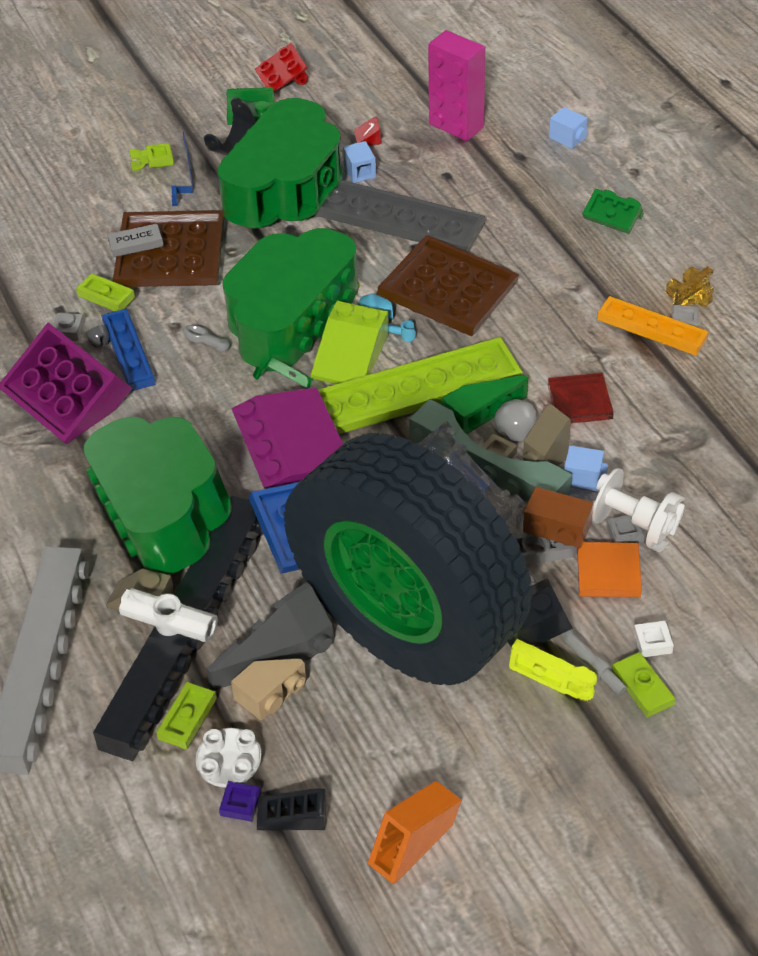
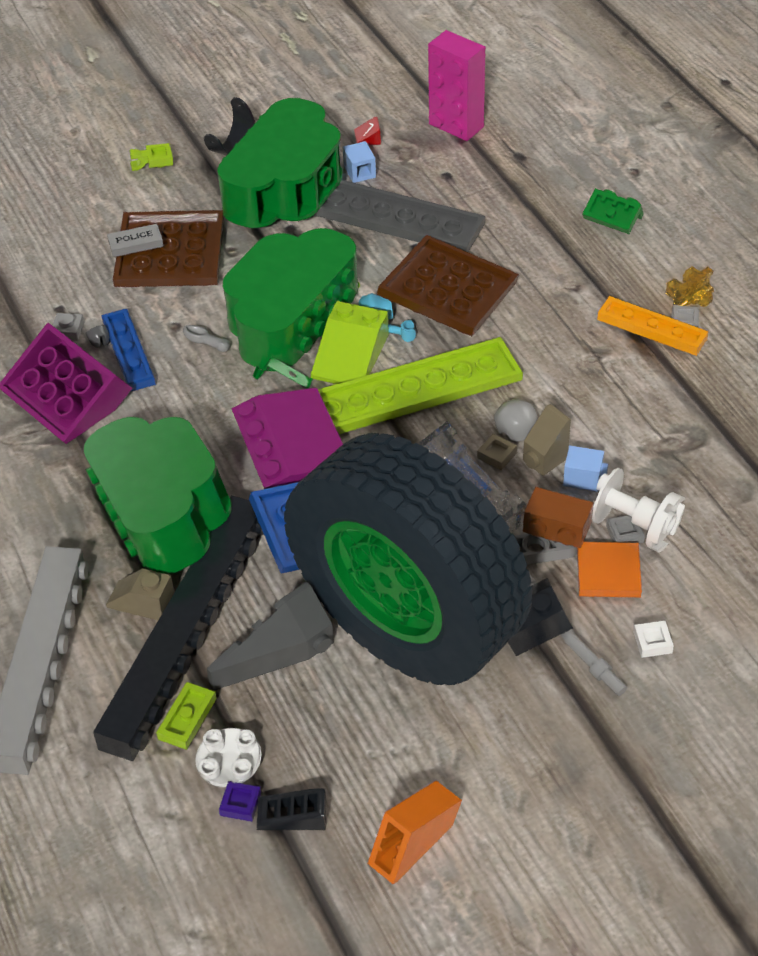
lime plate [76,273,135,311] -> none
white piece [119,588,218,642] -> none
blue piece [171,132,193,206] -> none
green bracket [226,87,275,125] -> none
tan slope [231,659,306,721] -> none
red hinge [255,43,308,92] -> none
sand green arch [409,399,572,502] -> none
green slope [442,375,528,435] -> none
neon yellow hinge [509,639,597,701] -> none
clear red tile [547,373,614,423] -> none
light blue brick [549,107,588,149] -> none
lime plate [612,652,675,718] -> none

